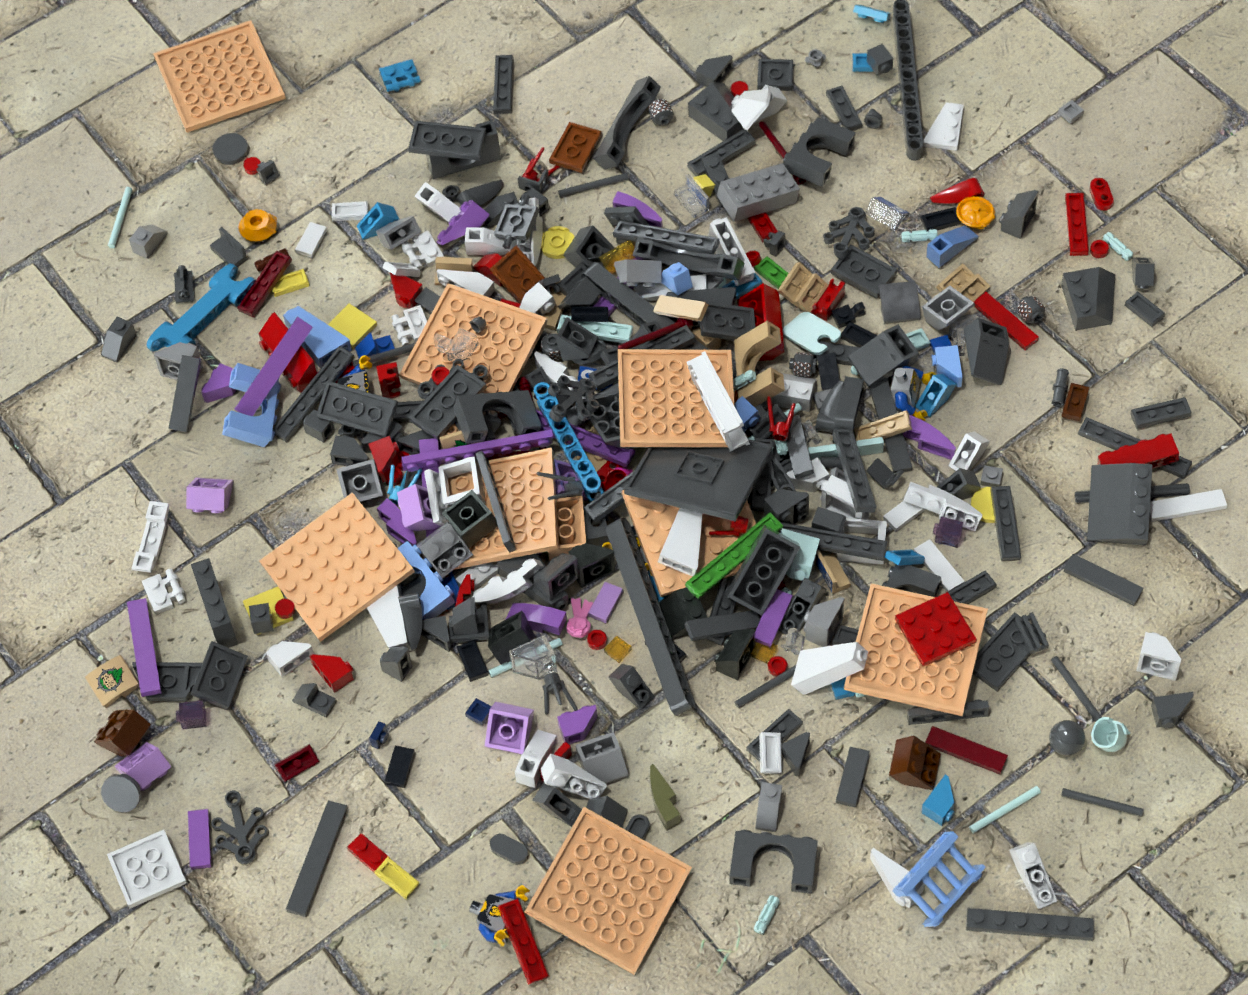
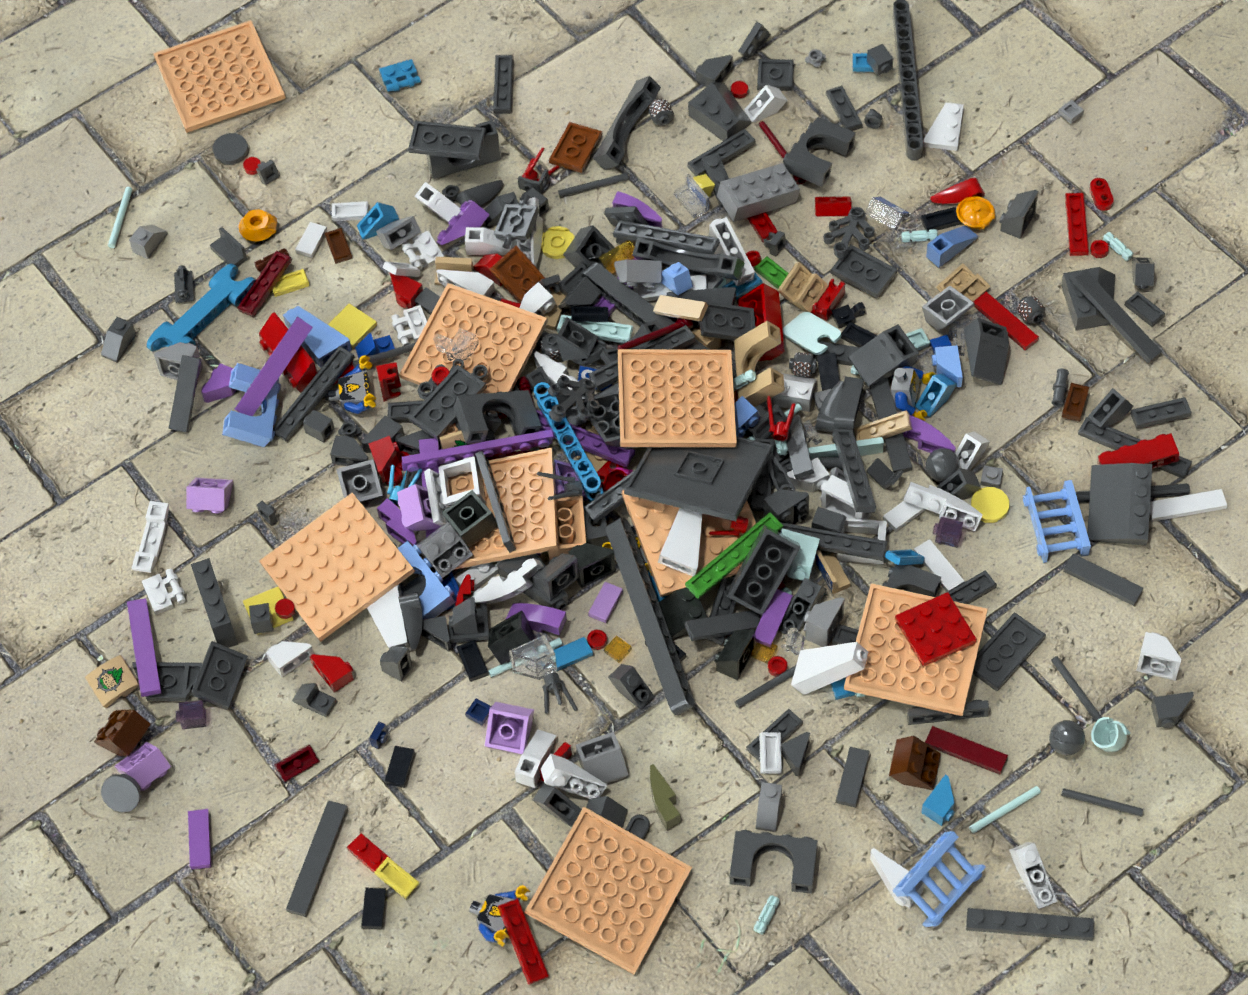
white plate [107,830,187,909] -> none
dark grey plant [211,790,268,864] -> none
dark grey tile [316,381,398,437] -> none
dark grey hinge [470,316,487,333] -> none
dark grey tile [490,834,528,865] -> none
medium lavender slope [557,705,597,745] -> none
bright pink piece [566,598,593,638] -> none
white piece [686,351,750,451] -> none
white slope [732,89,771,130] -> none
medium azure plate [853,4,891,23] -> none
flat silver slope [878,281,921,324] -> none
dark grey tile [990,486,1021,561] -> none
dark grey tile [1014,612,1049,654] -> none
none -> dark grey plate [257,500,277,526]
none -> reddish brown tile [324,228,353,264]
none -> black tile [361,887,387,930]
none -> dark azure tile [549,637,593,671]
none -> dark grey wing [738,21,771,59]
none -> red slope [815,196,851,216]
none -> dark grey piece [926,448,960,482]
none -> light blue fence [1023,480,1091,563]
none -> dark grey tile [1072,270,1162,363]
none -> dark grey slope [1088,388,1133,429]

